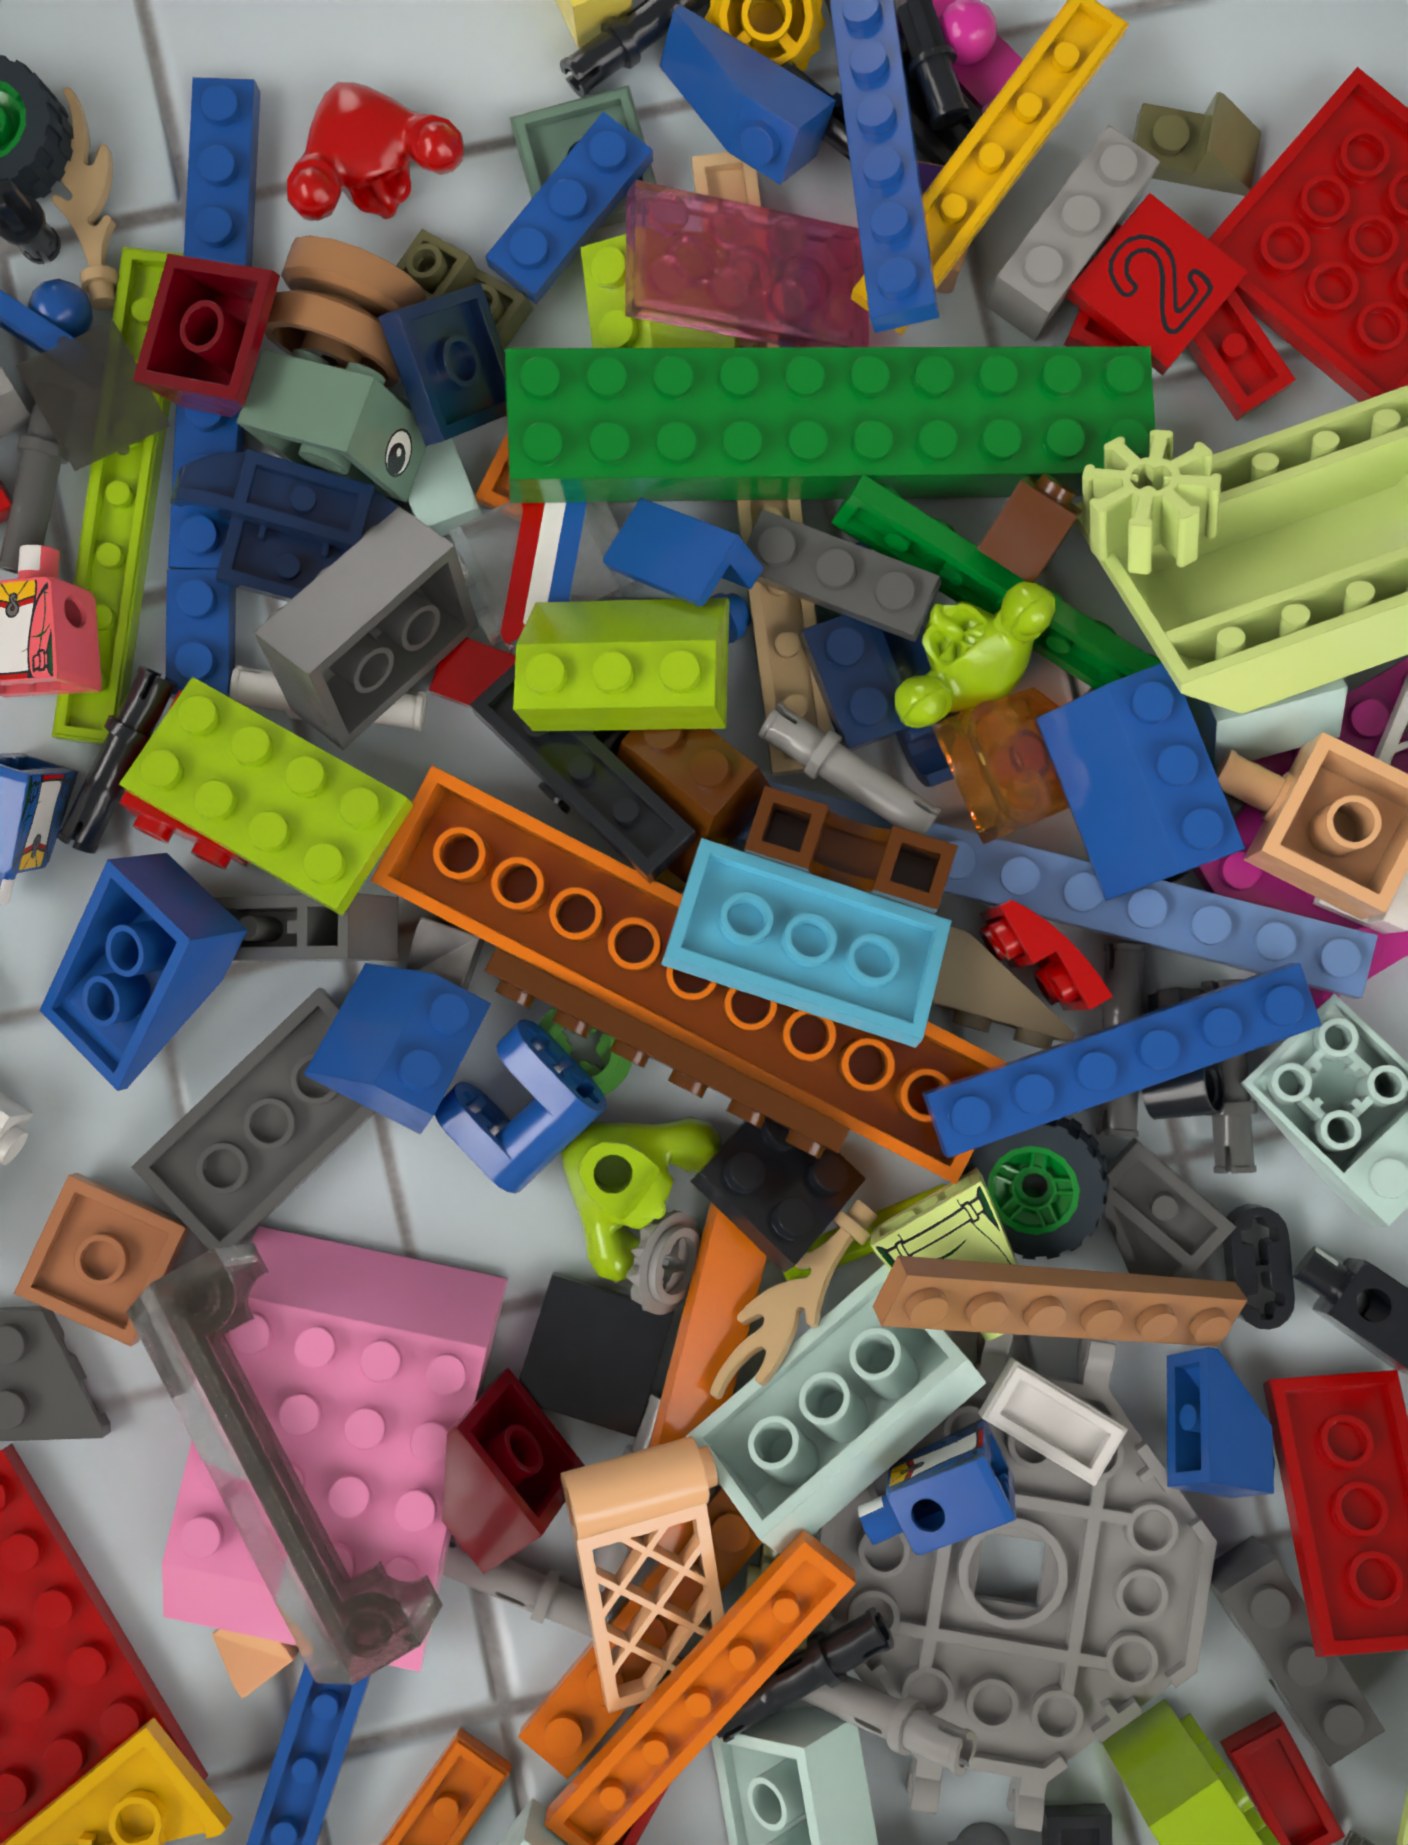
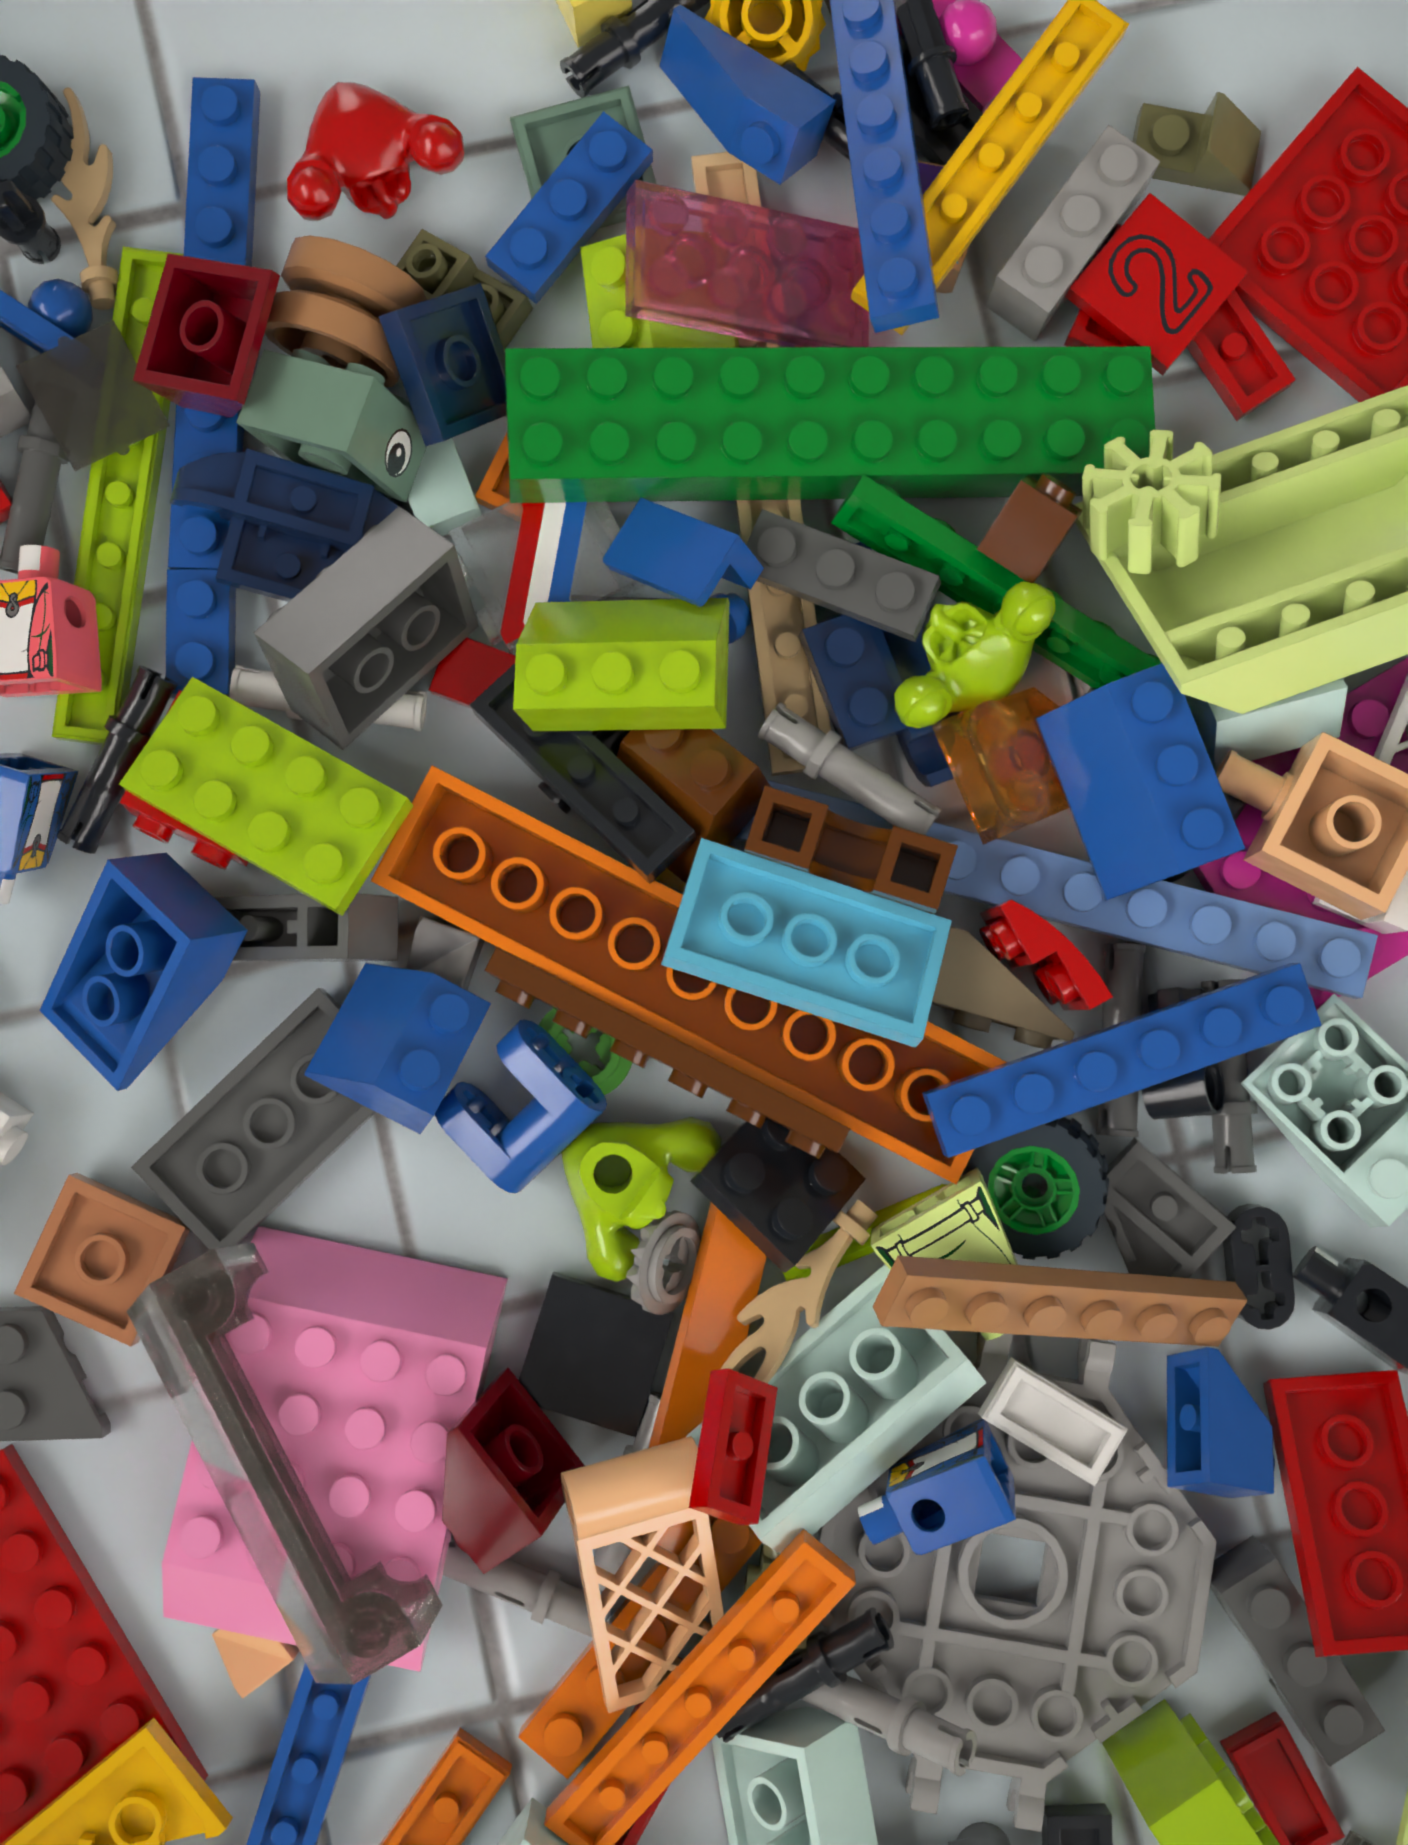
none -> red plate [689,1368,778,1525]

